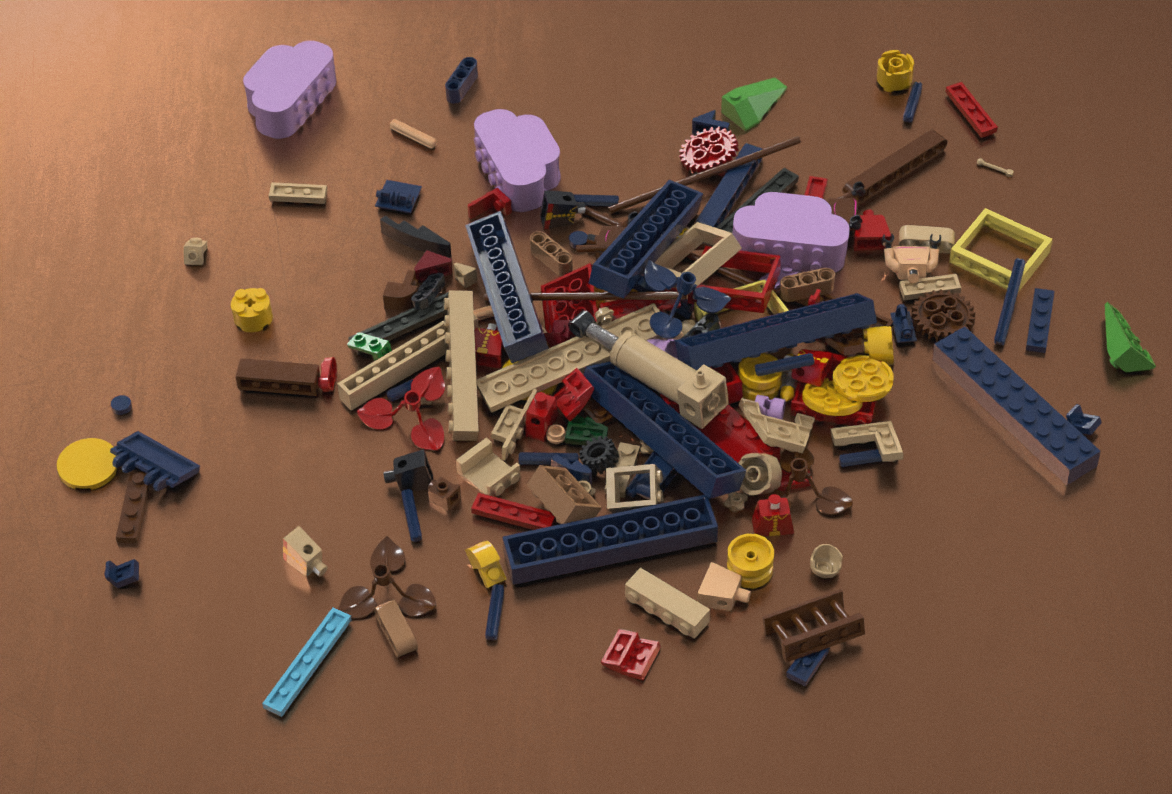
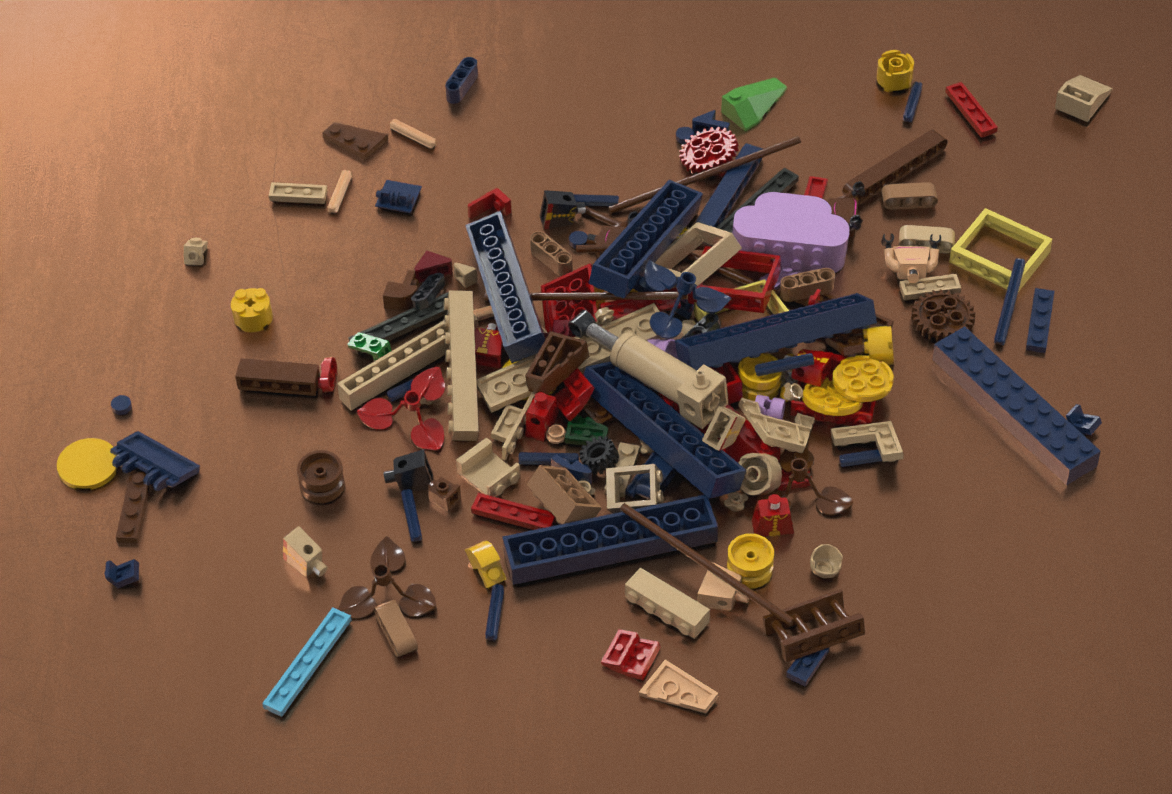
lavender brick [243,41,336,139] -> none
black slope [380,216,452,258] -> none
lavender brick [474,109,561,212] -> none
red torso [854,210,891,251] -> none
dark blue hinge [890,304,917,343] -> none
tan hinge [977,158,1013,177] -> none
bright green wedge [1105,302,1156,372] -> none
none -> reddish brown wheel [297,450,345,503]
none -> reddish brown wing [322,122,388,160]
none -> light nougat axle [328,170,352,214]
none -> reddish brown wedge [525,331,590,395]
none -> reddish brown piece [620,503,794,626]
none -> light nougat wing [639,660,719,713]
none -> dark blue tile [676,127,694,144]
none -> tan torso [702,406,745,451]
none -> tan plate [784,383,803,402]
none -> medium nougat beam [881,182,938,210]
none -> tan slope [1055,75,1113,122]

